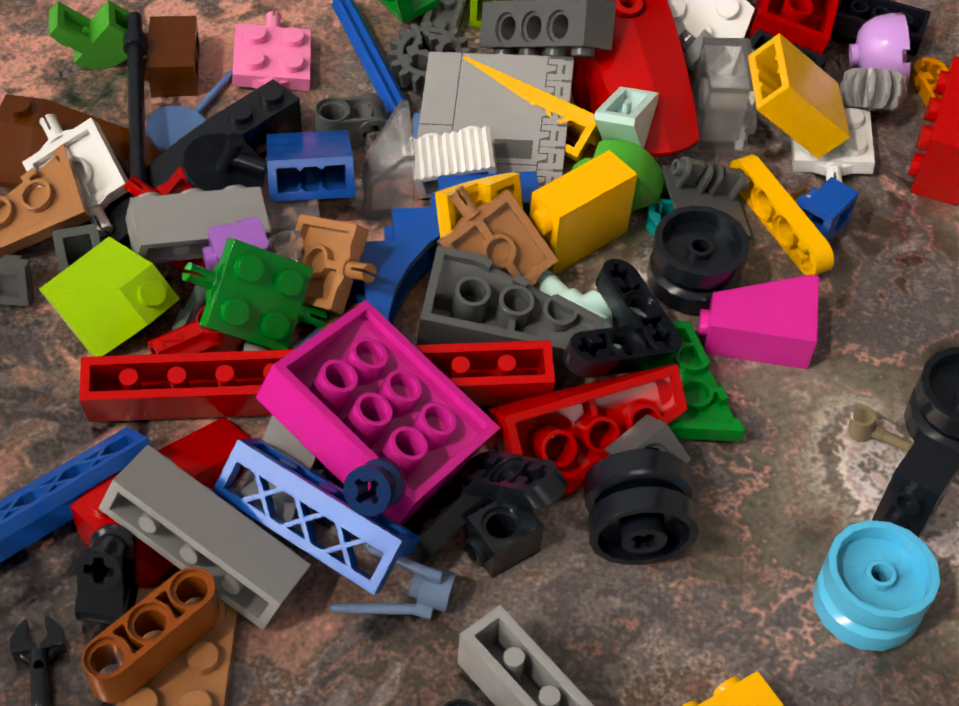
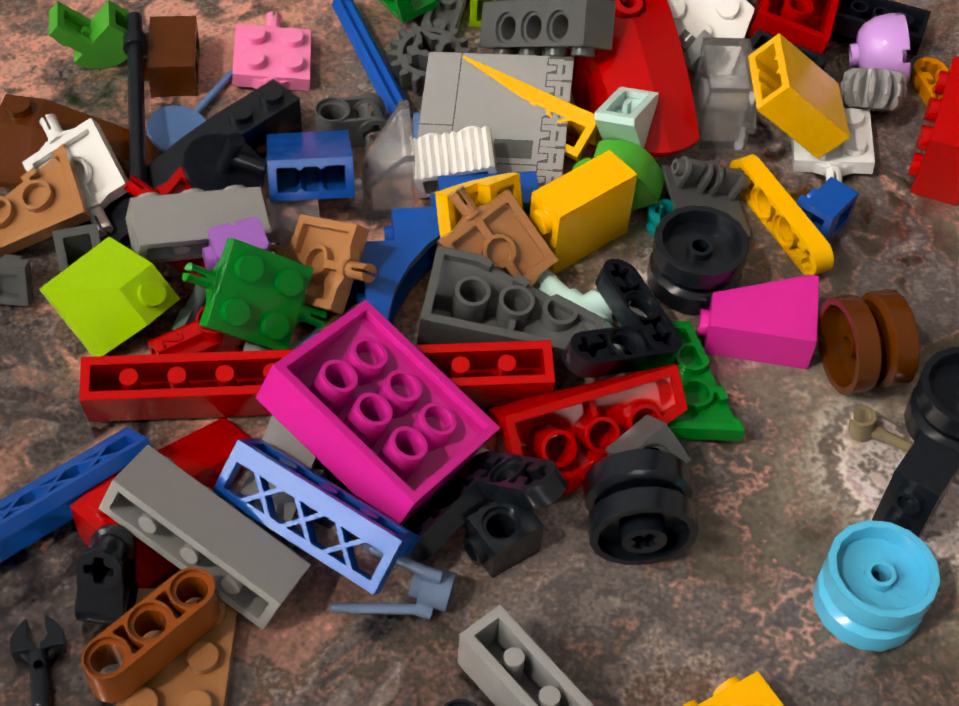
clear hinge [268,229,305,263] -> none
dark blue wheel [343,457,406,517] -> none
none -> reddish brown wheel [817,289,920,395]

